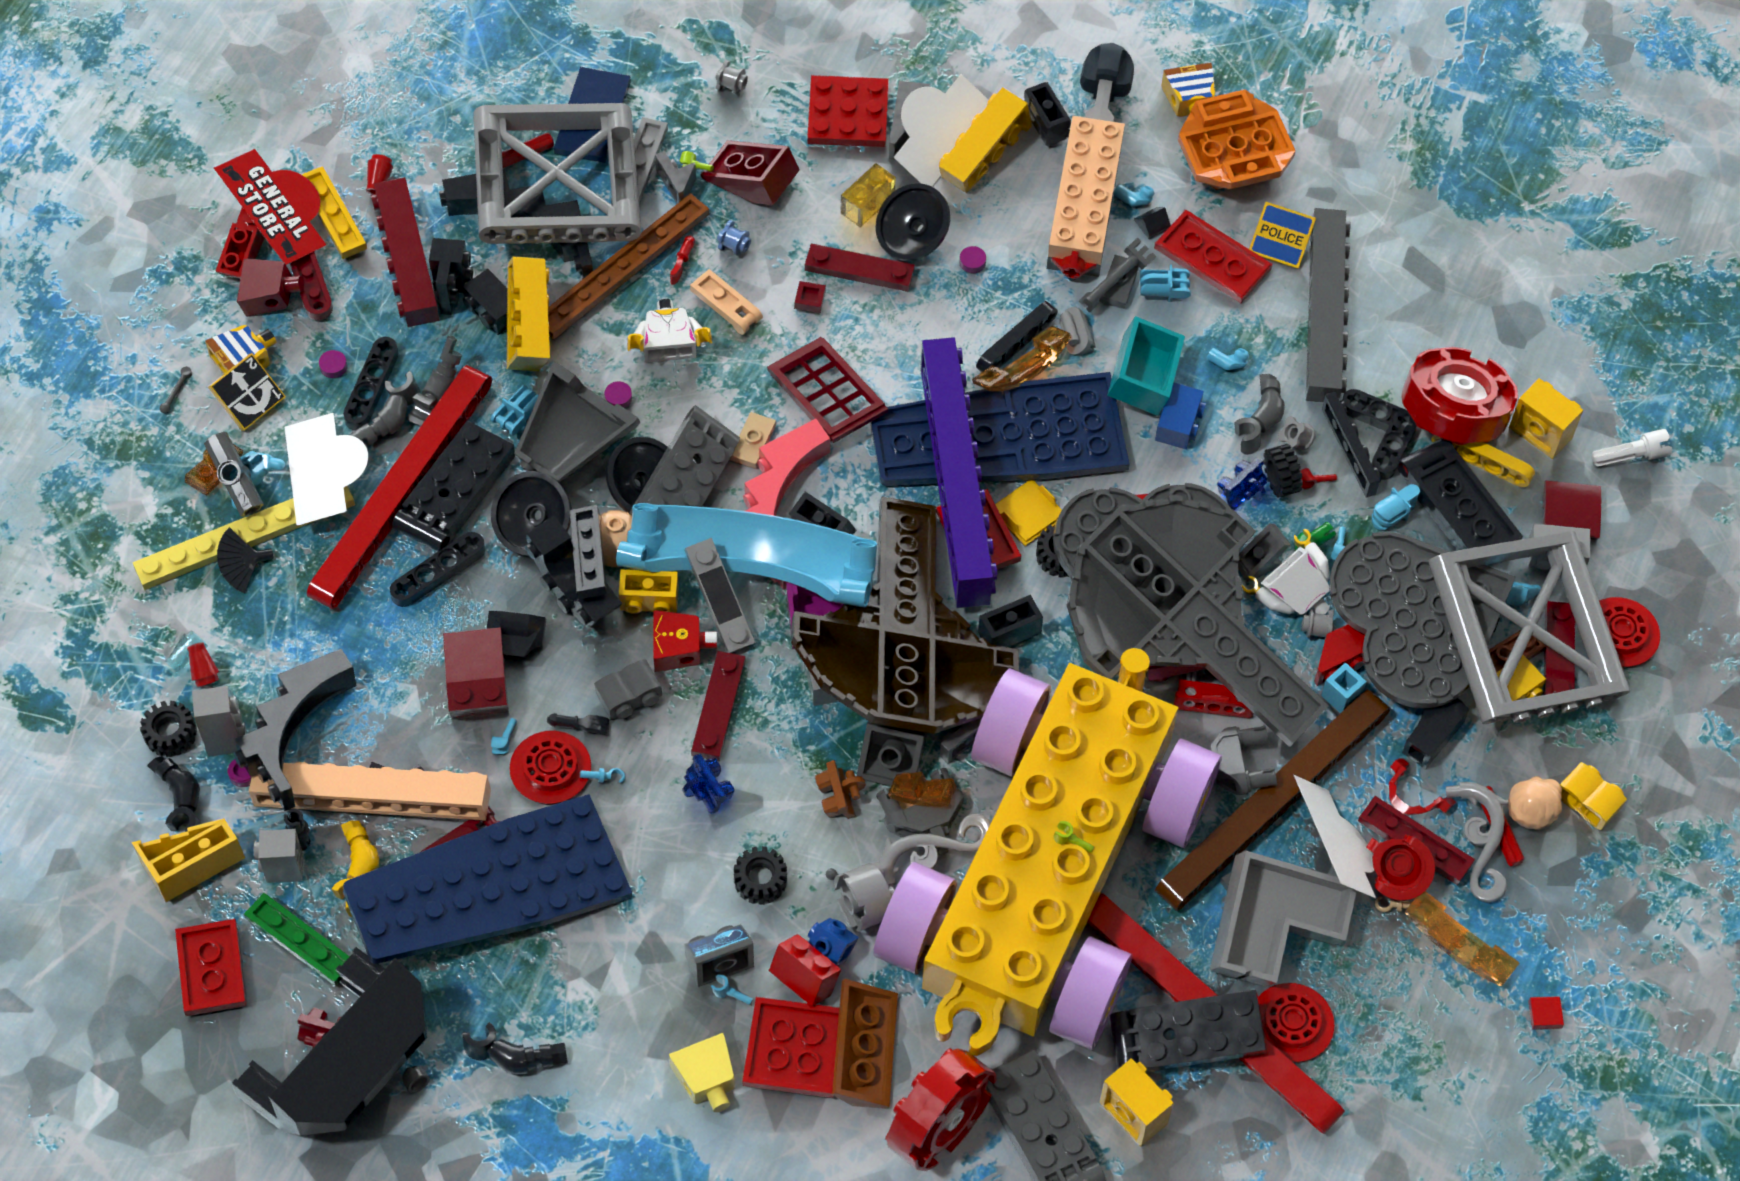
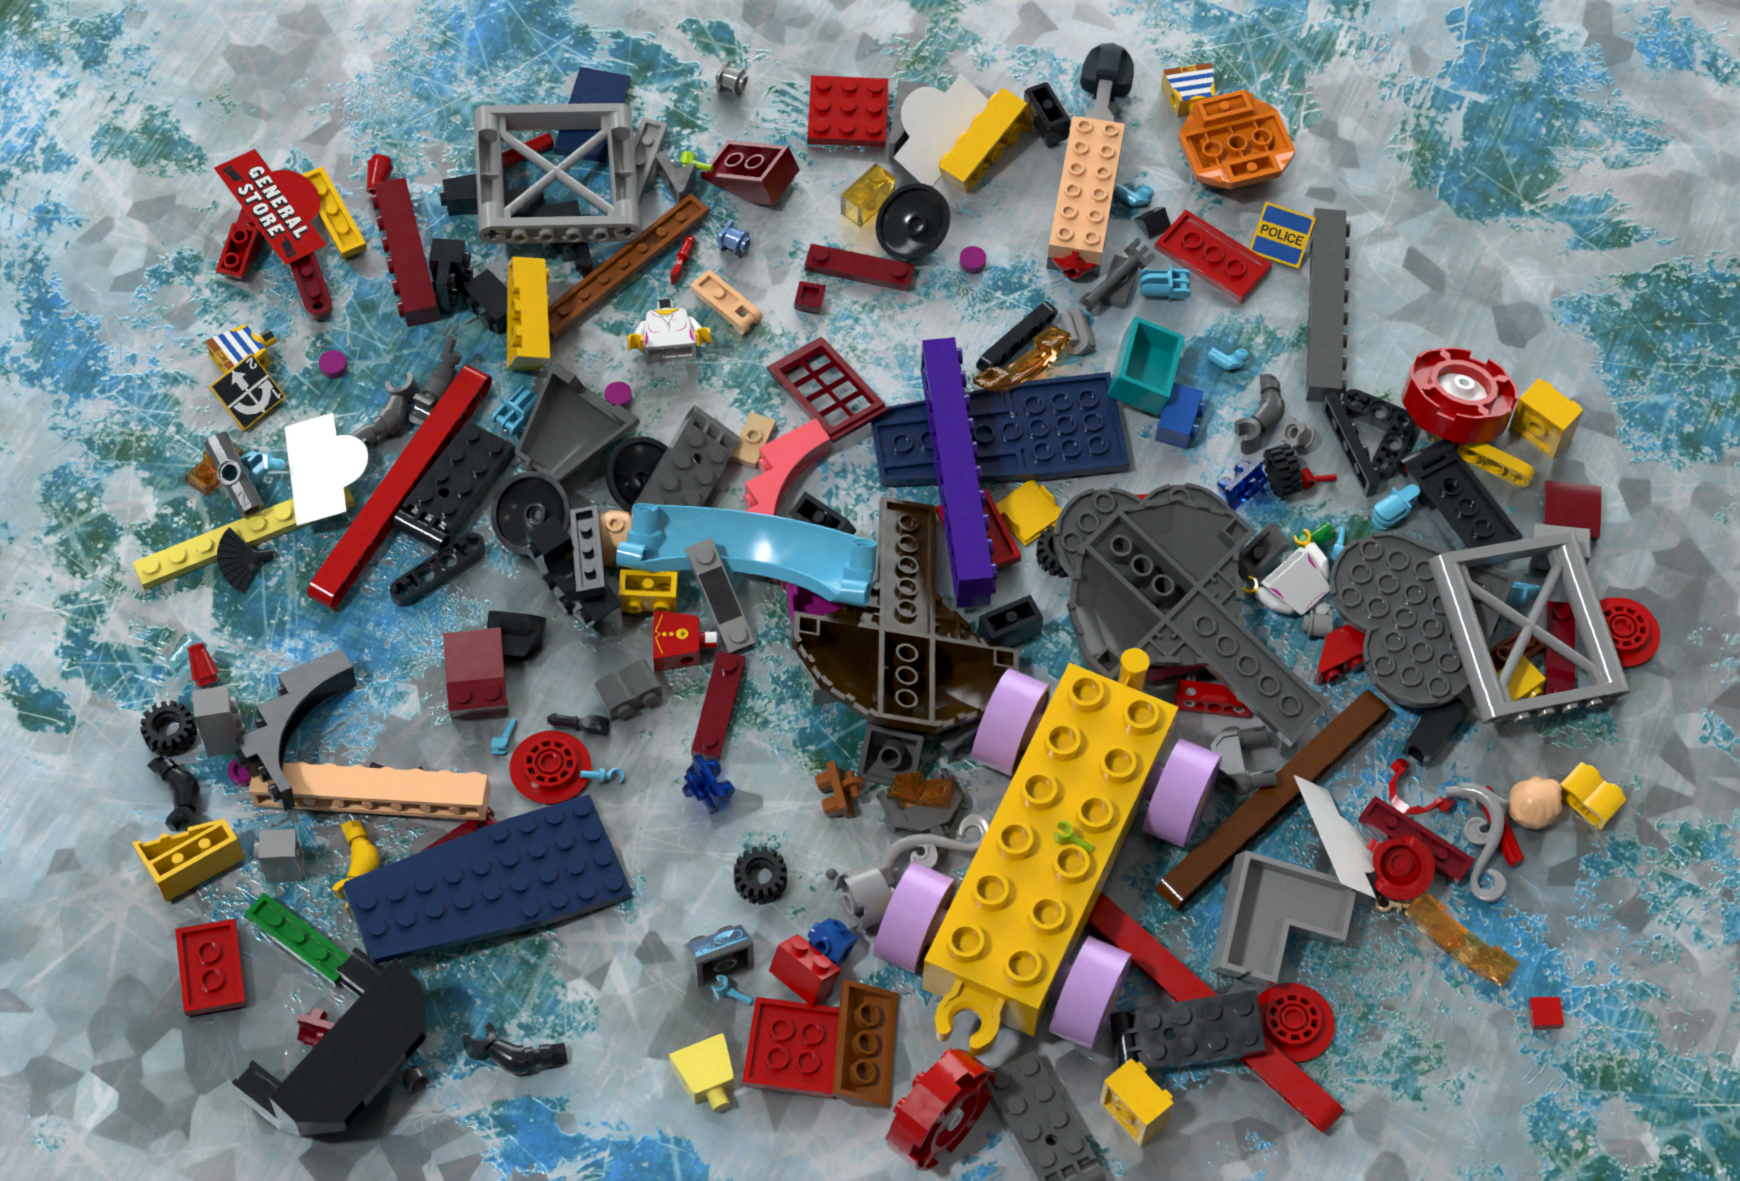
dark grey hinge [159,366,192,414] -> none
dark red torso [237,259,304,317] -> none
black pin [284,809,311,851] -> none
black beam [343,337,399,431] -> none
medium azure brick [1321,663,1367,713] -> none
white piece [1592,429,1672,467] -> none

